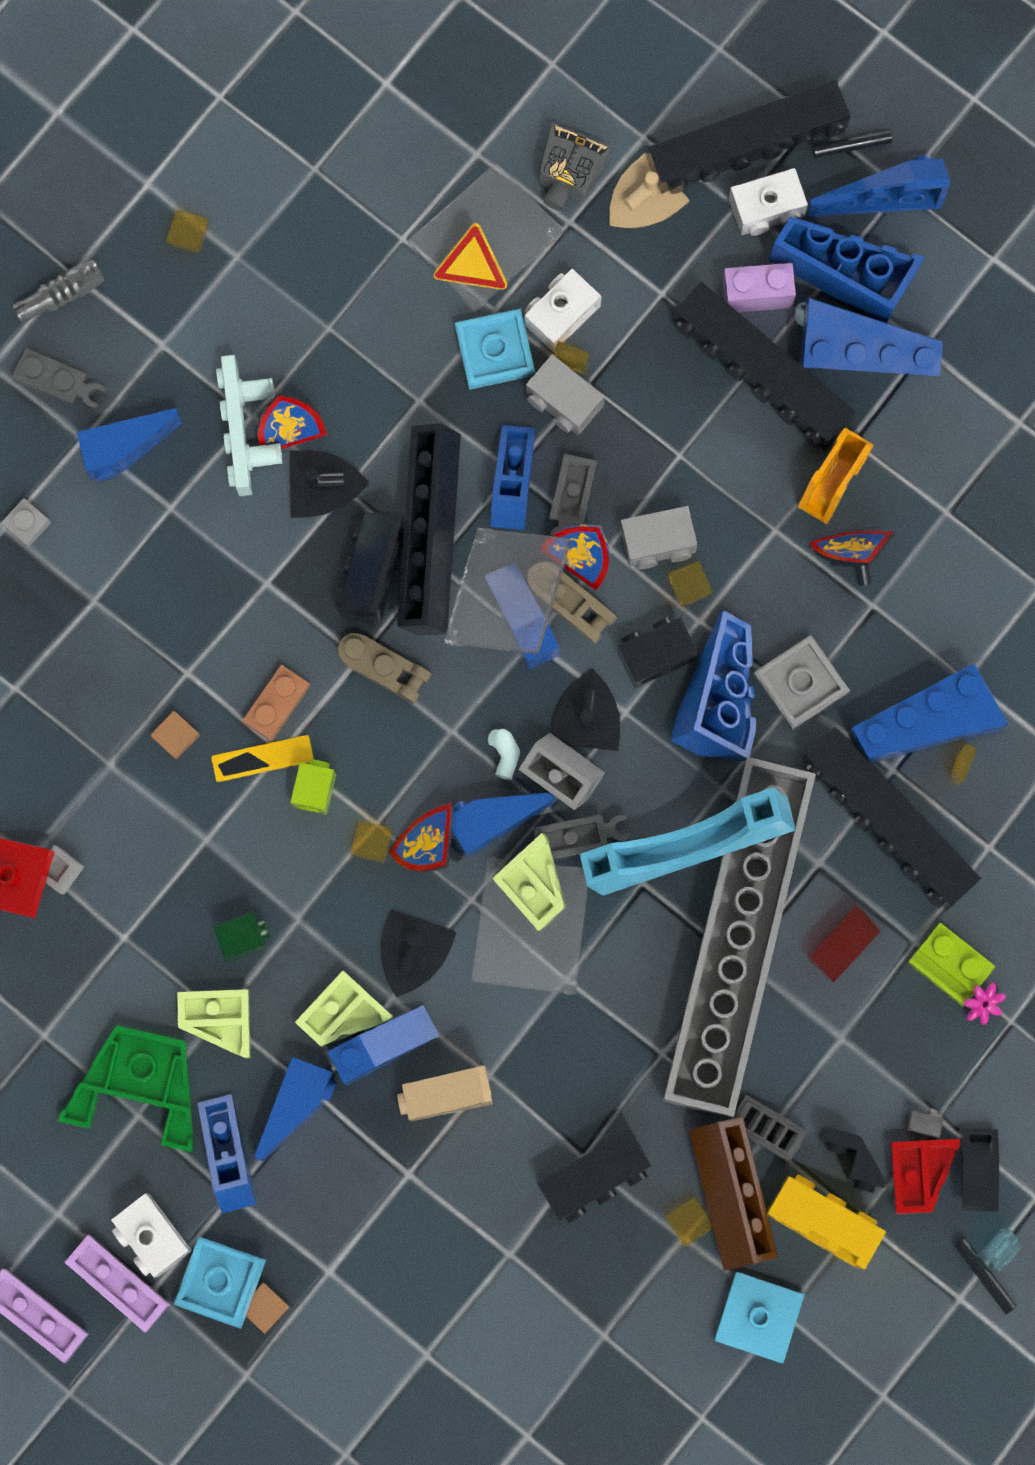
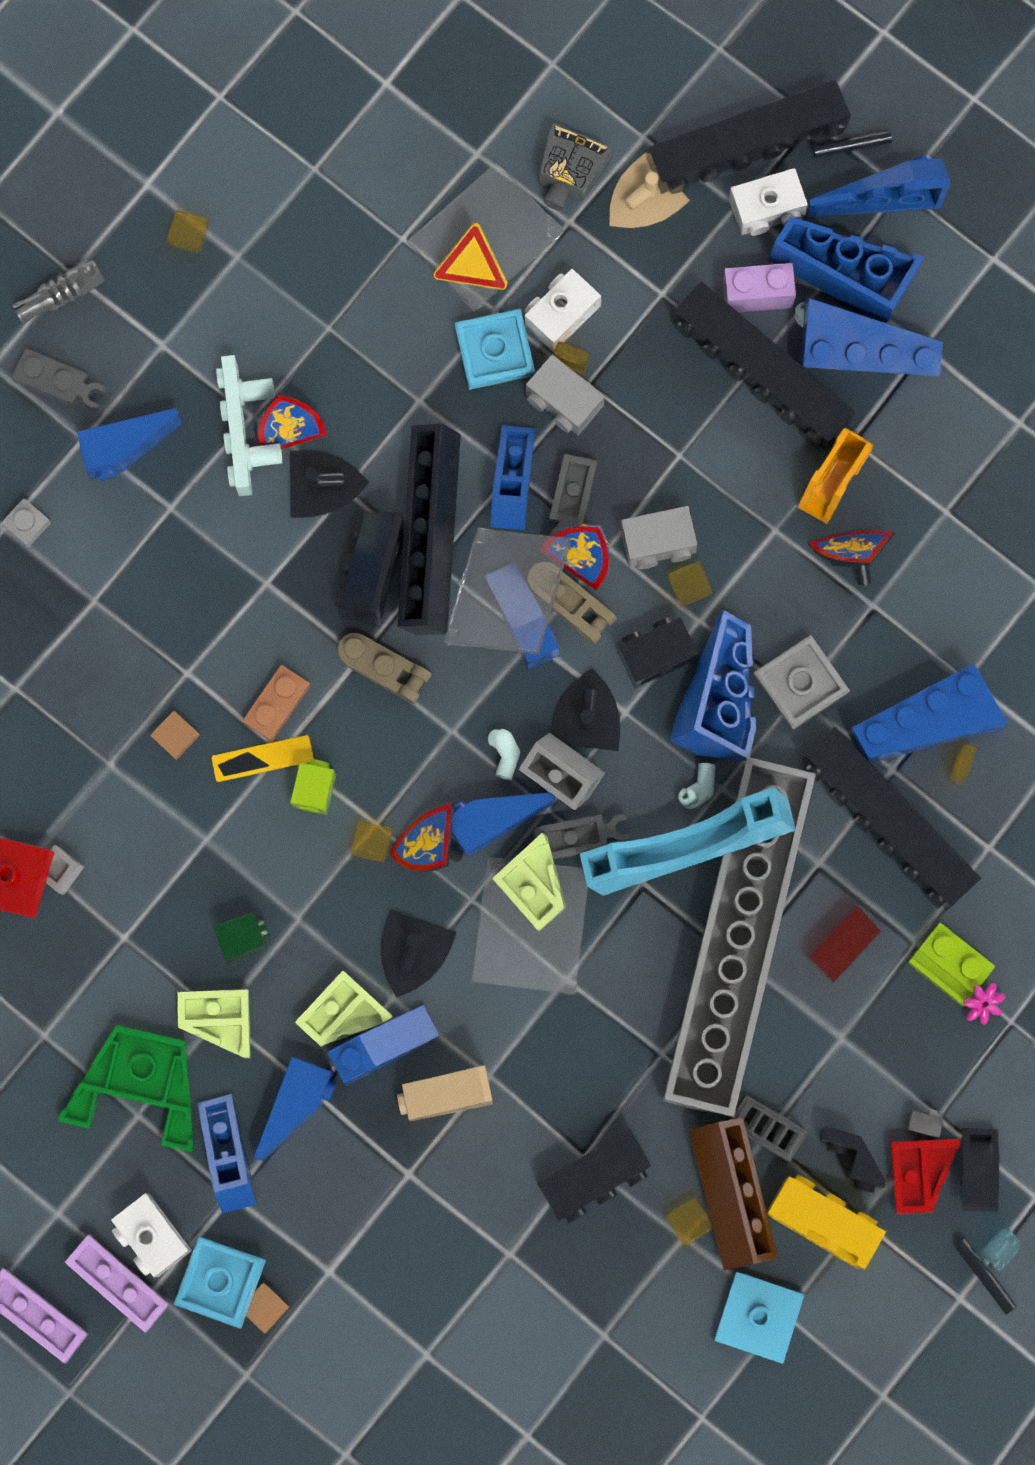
none -> light aqua arm [678,763,716,809]

